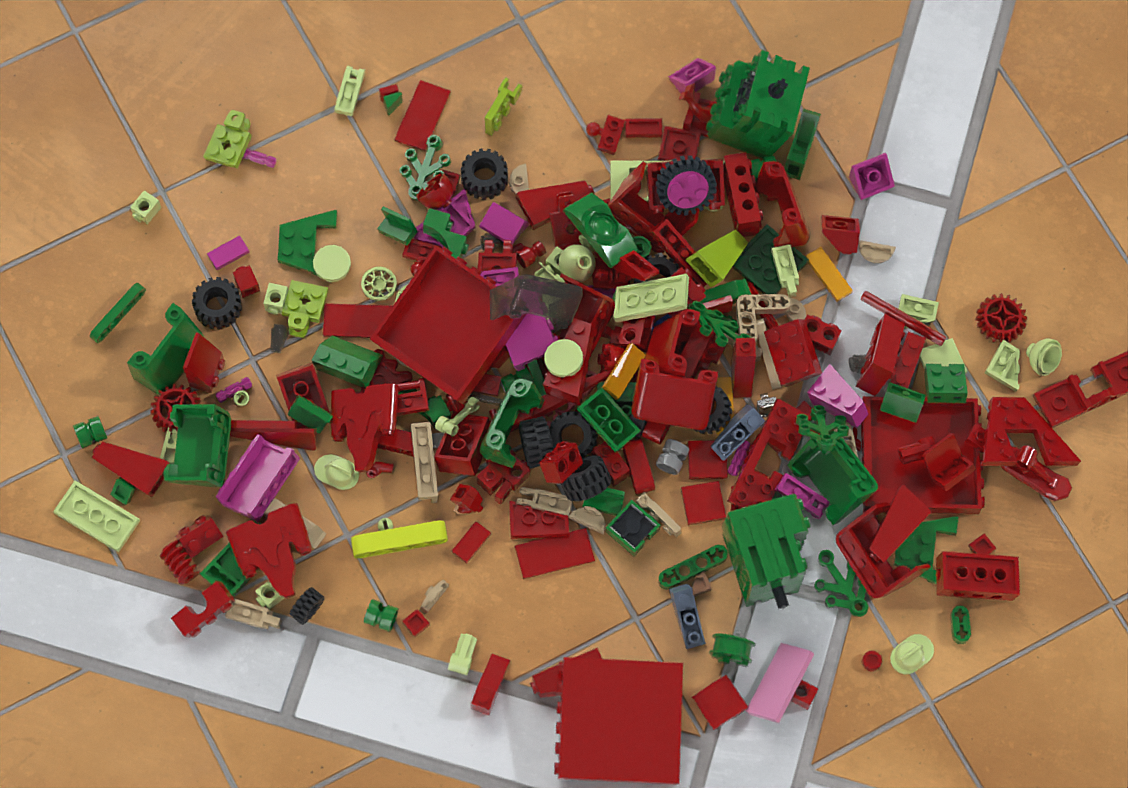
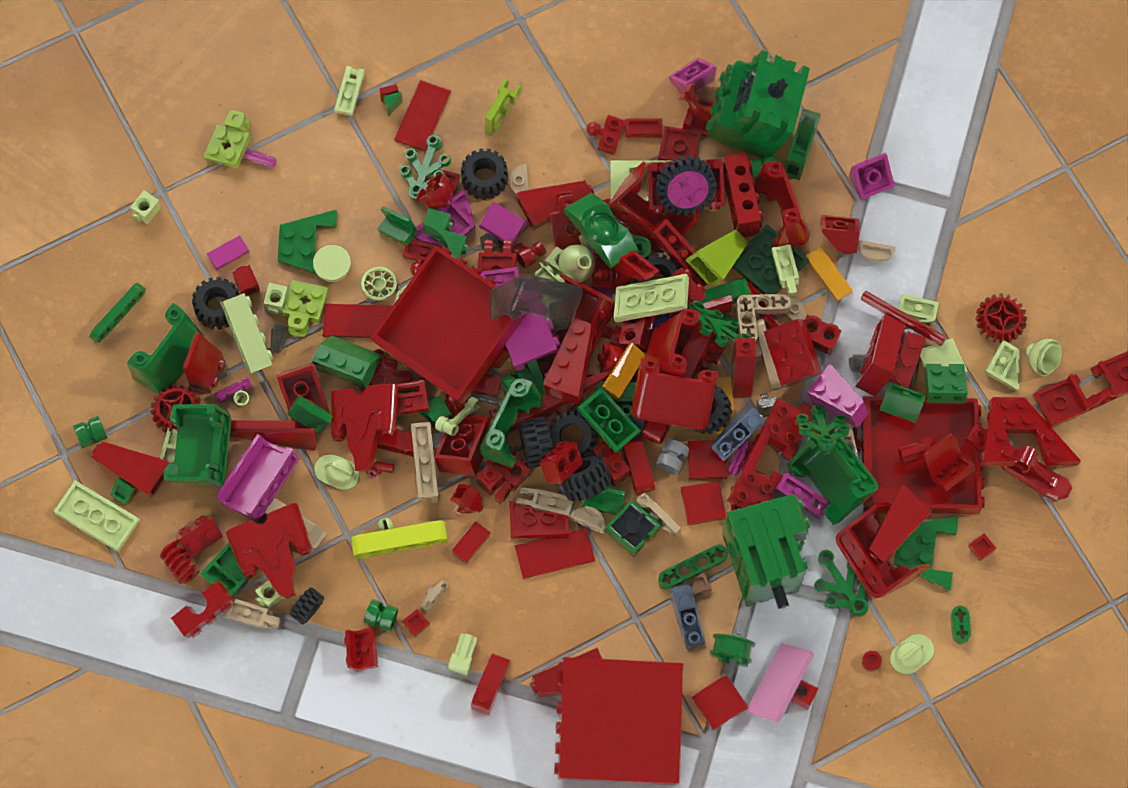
yellowish green tile [544,339,583,377] -> none
red brick [936,551,1020,601] -> none
none -> yellowish green brick [220,293,273,374]
none -> red bracket [344,627,378,672]

